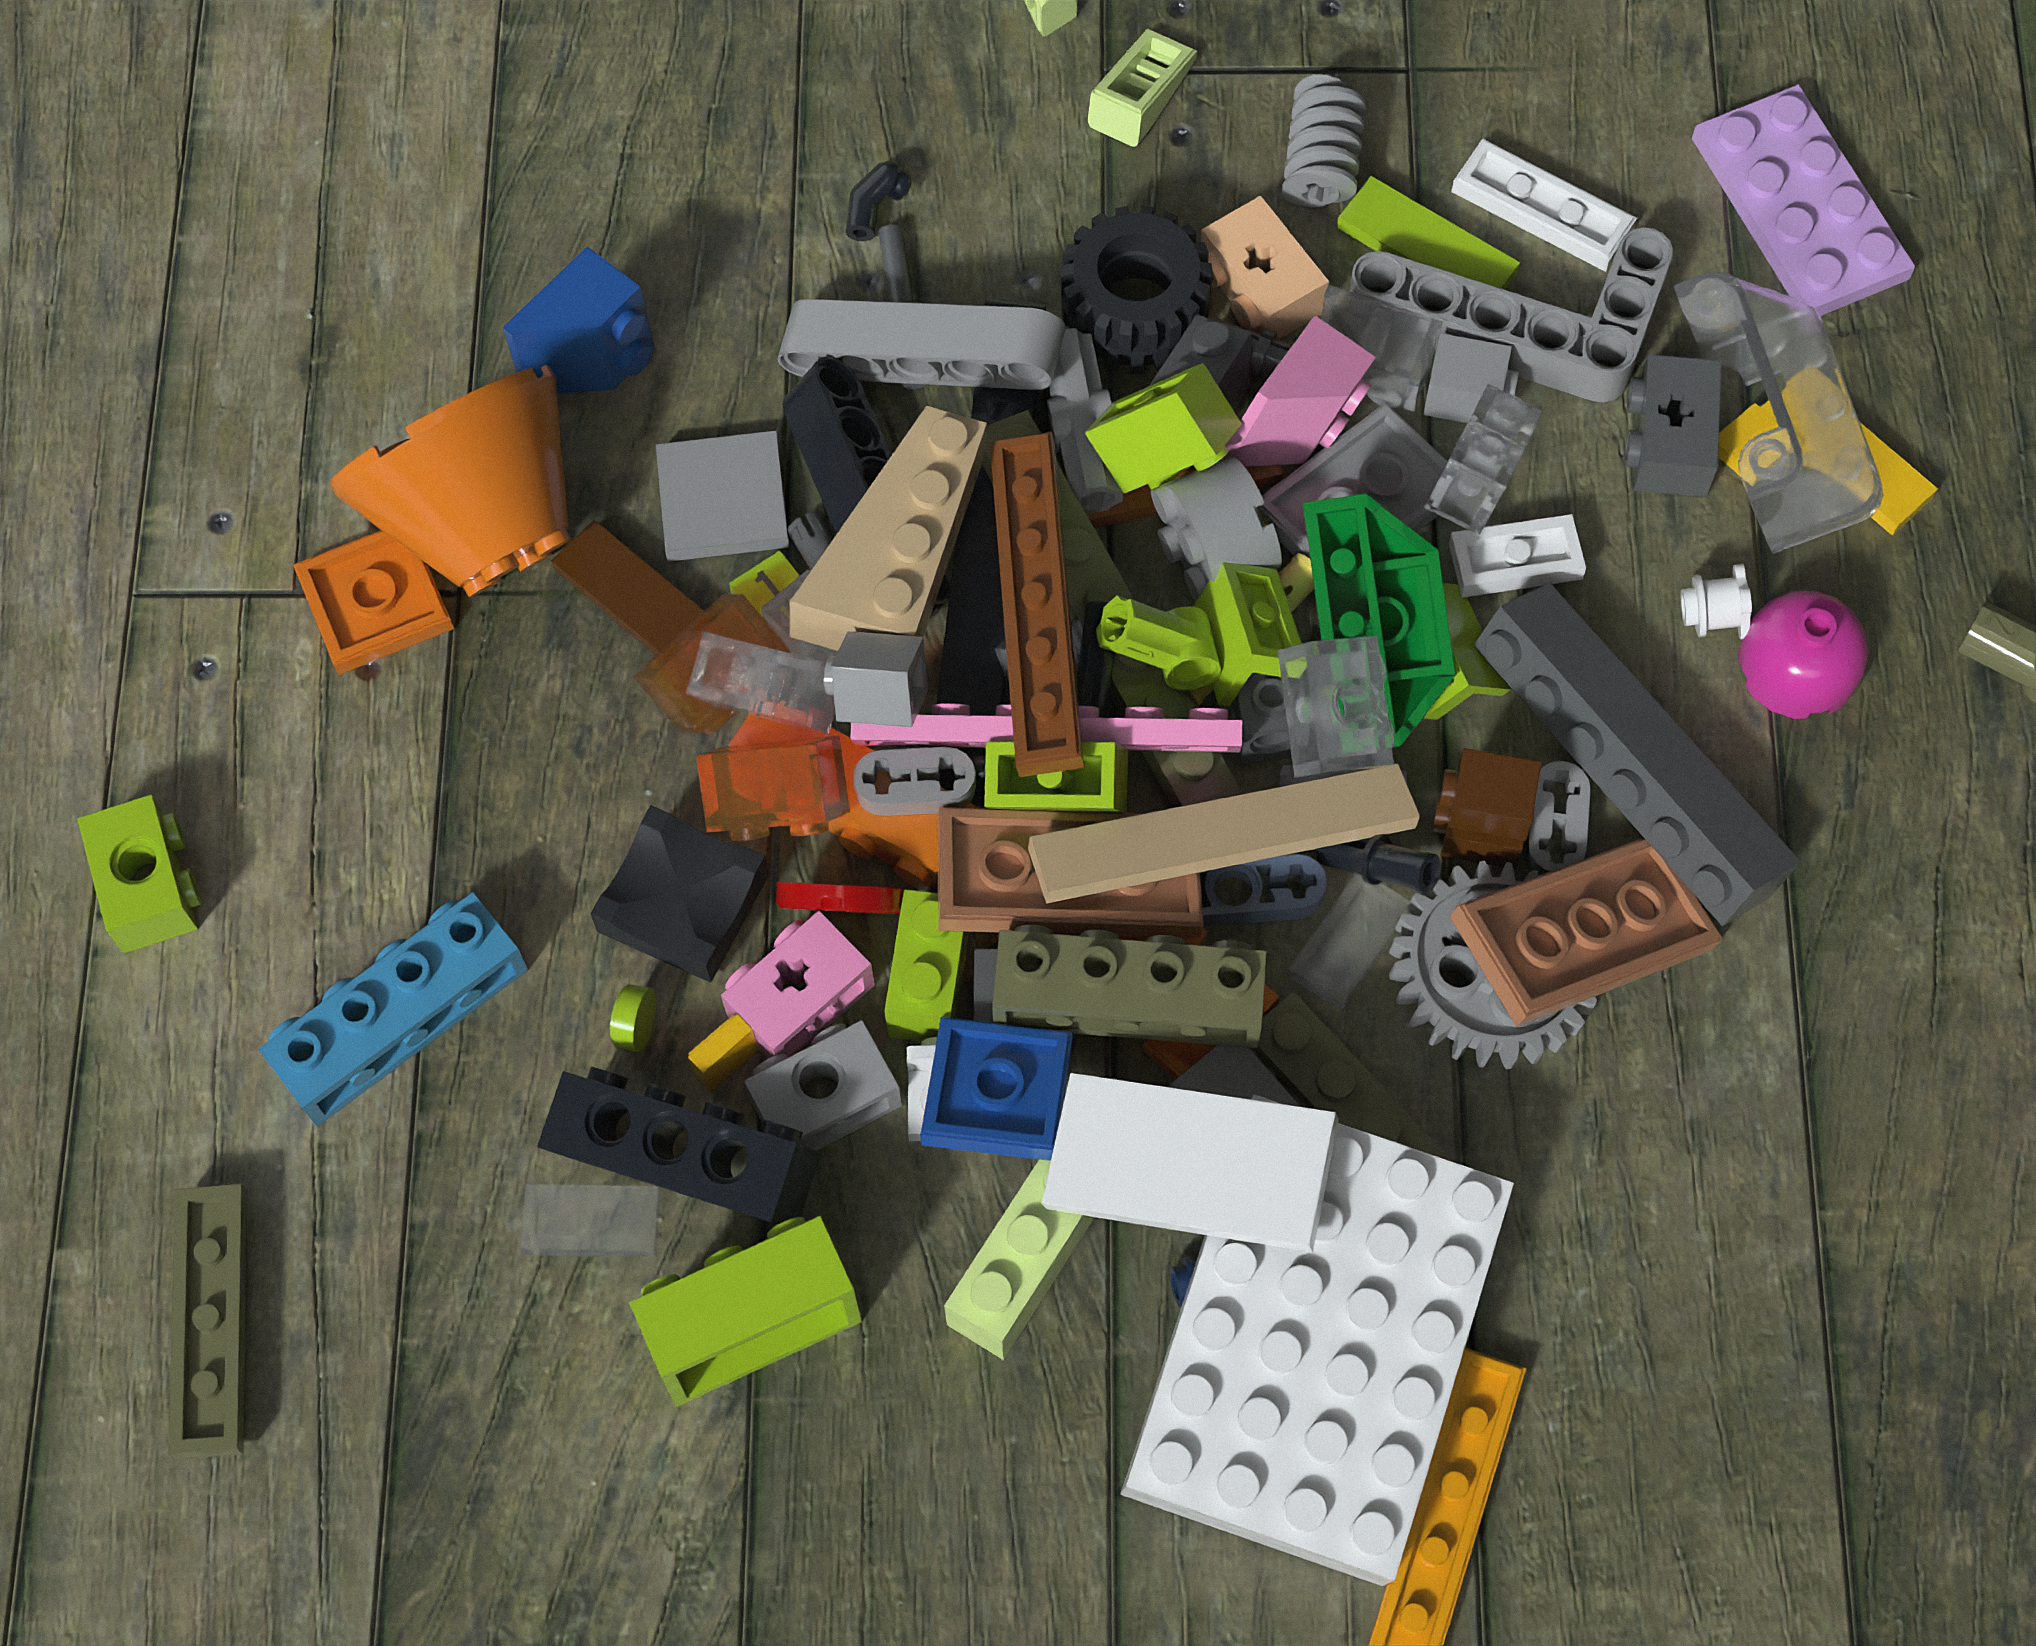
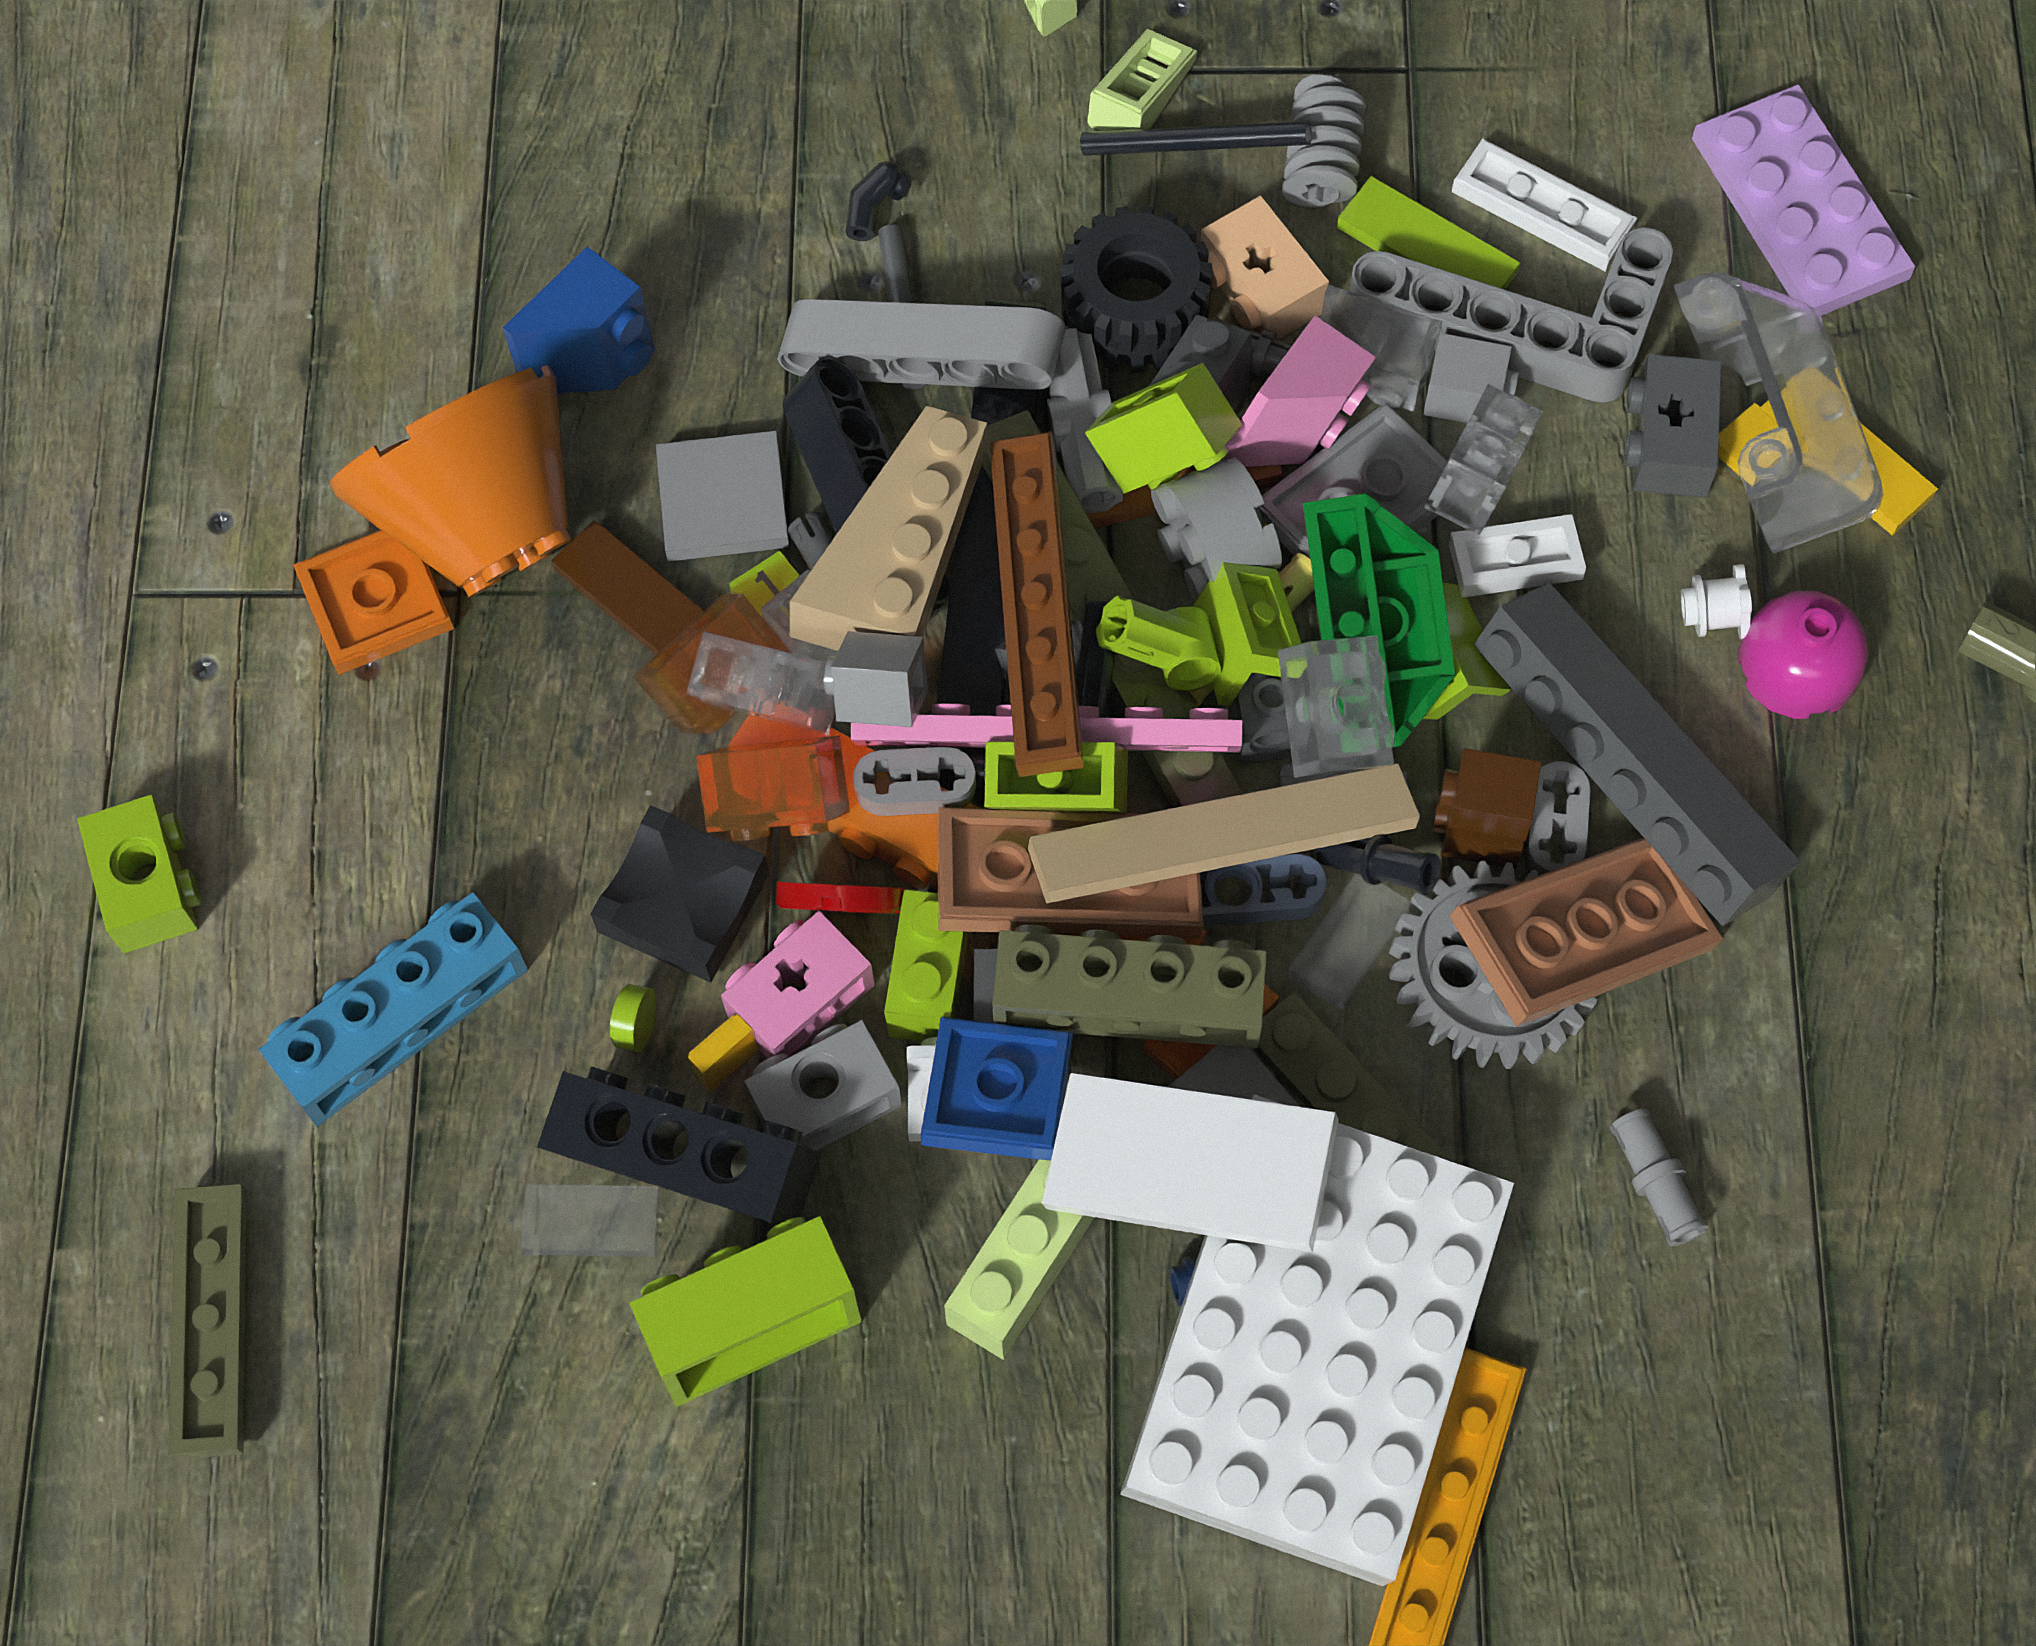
none -> black bar [1080,121,1312,156]
none -> light grey pin [1610,1109,1709,1246]

